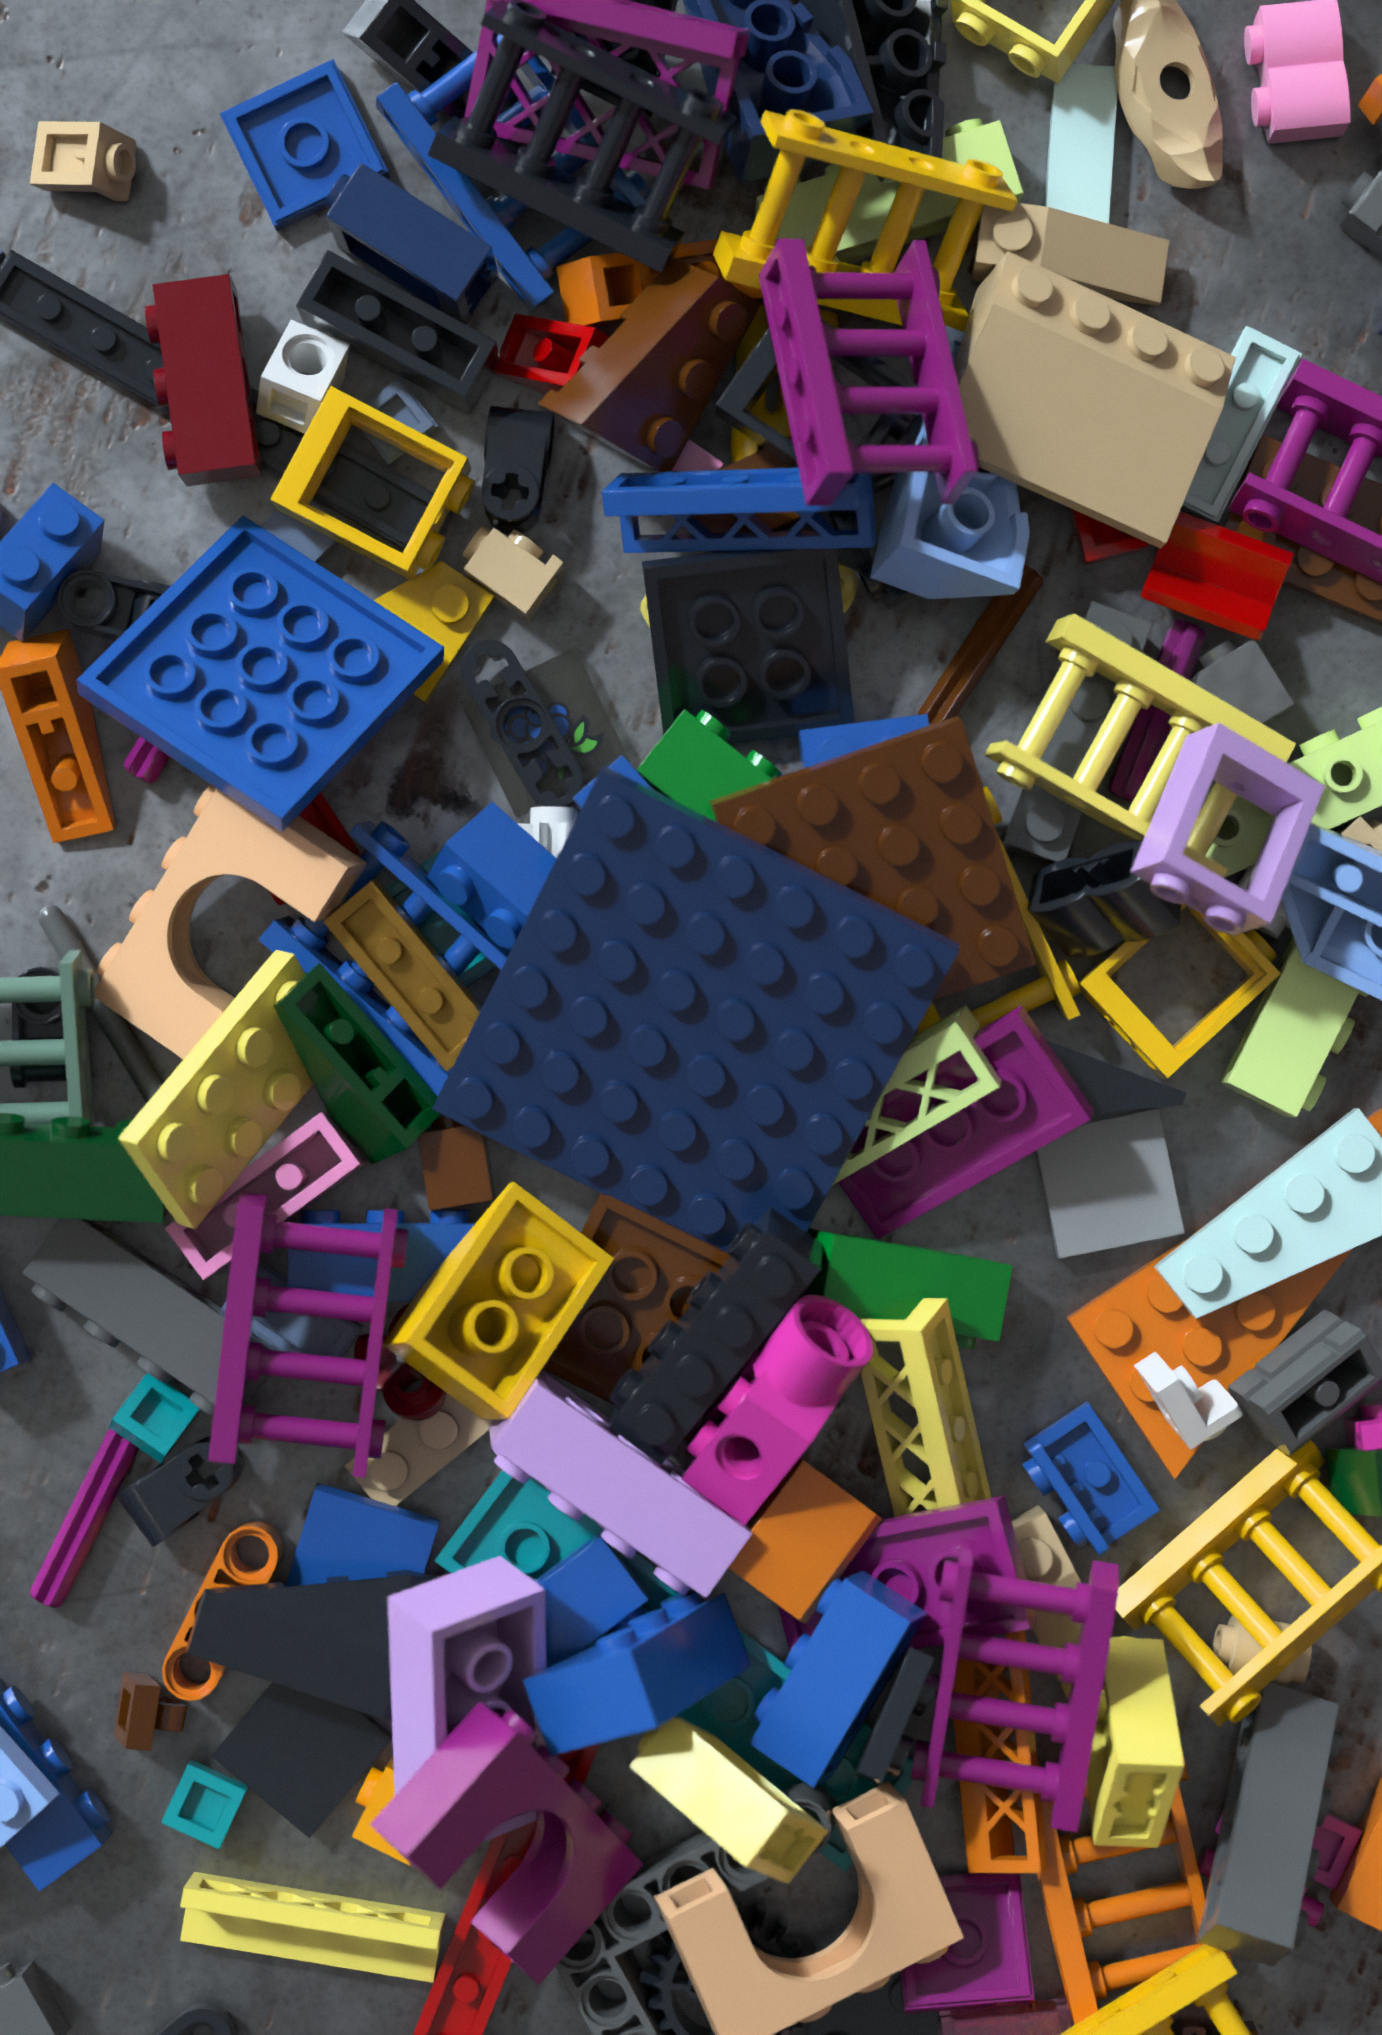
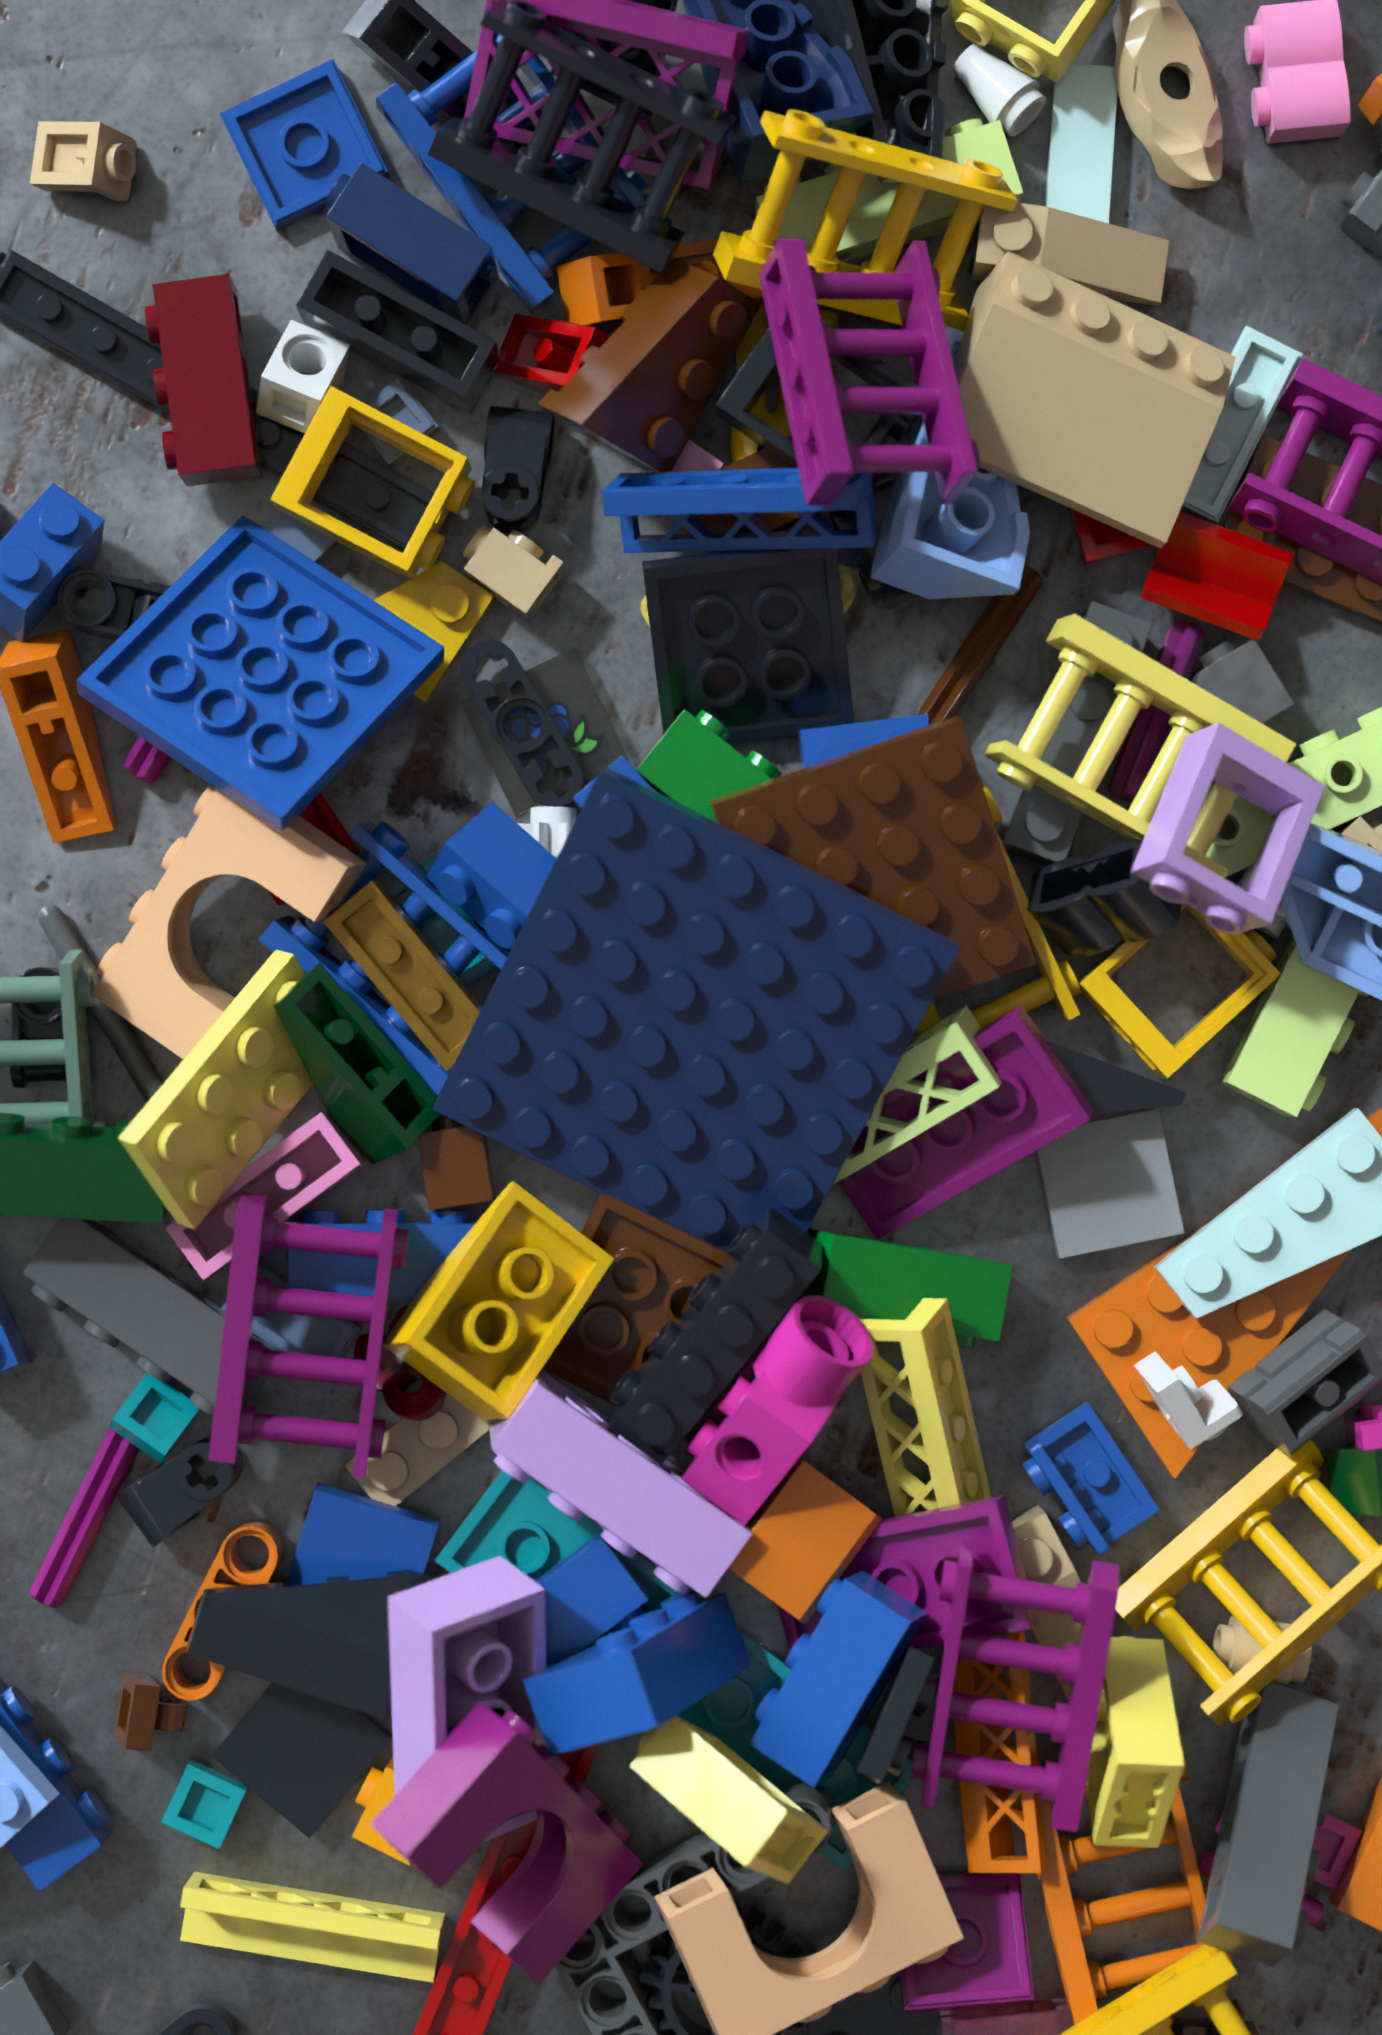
none -> white cone [952,44,1046,136]

